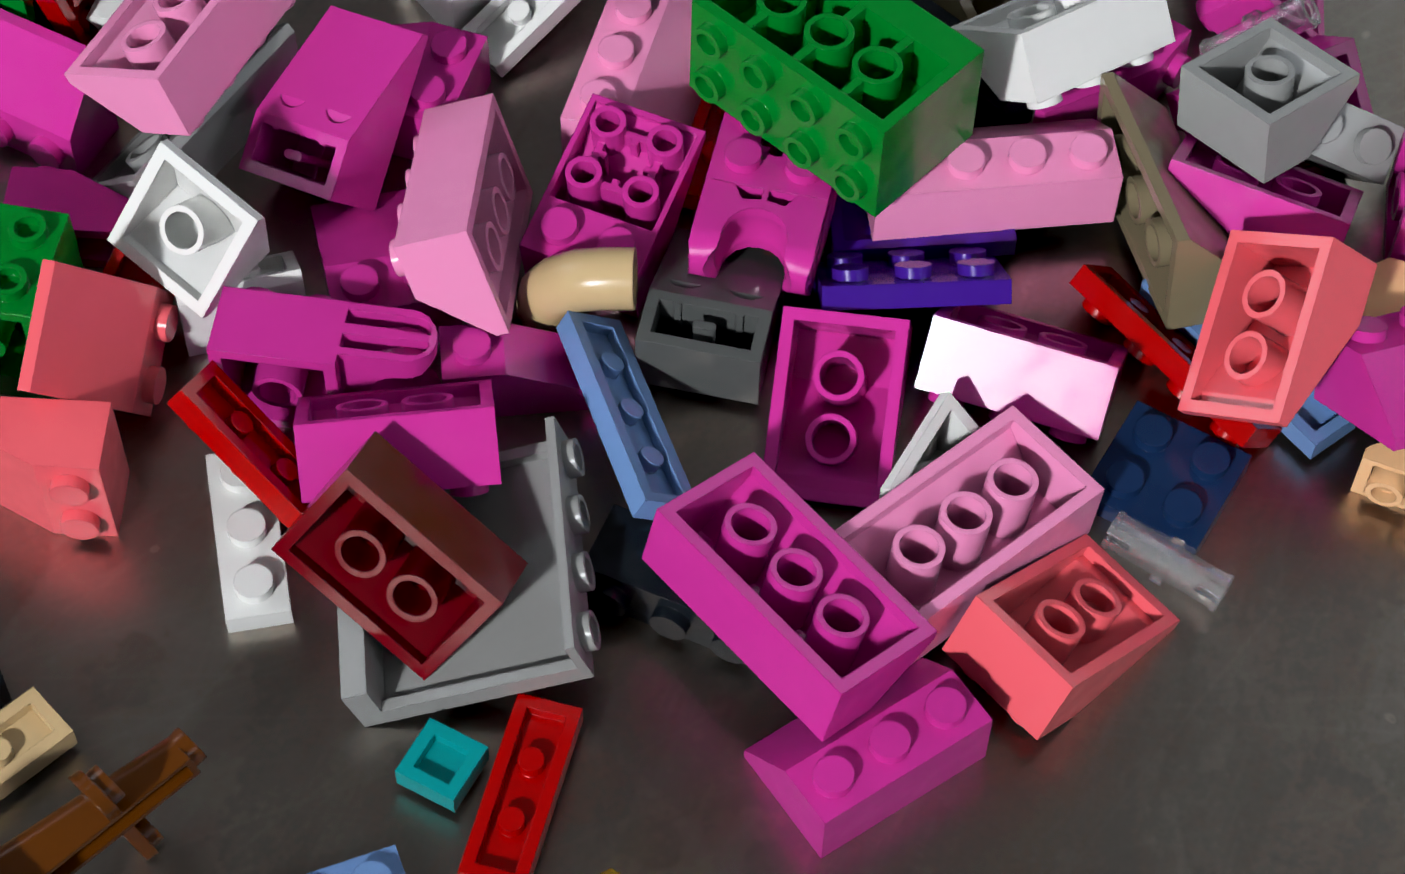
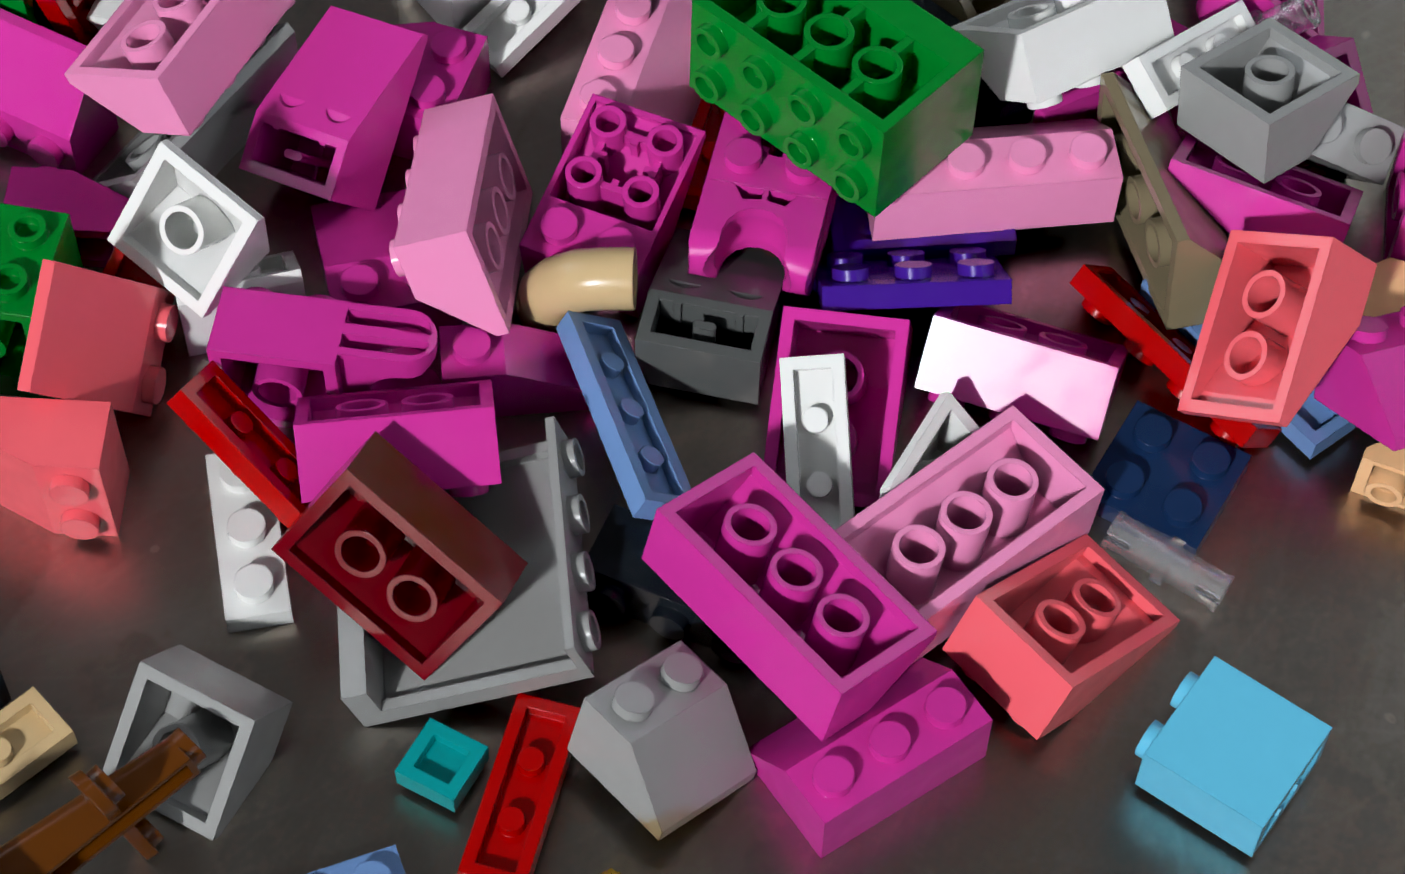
none -> light grey slope [102,644,293,841]
none -> light grey slope [567,640,757,841]
none -> white plate [779,353,855,530]
none -> white plate [1122,0,1256,120]
none -> medium azure brick [1134,656,1333,858]

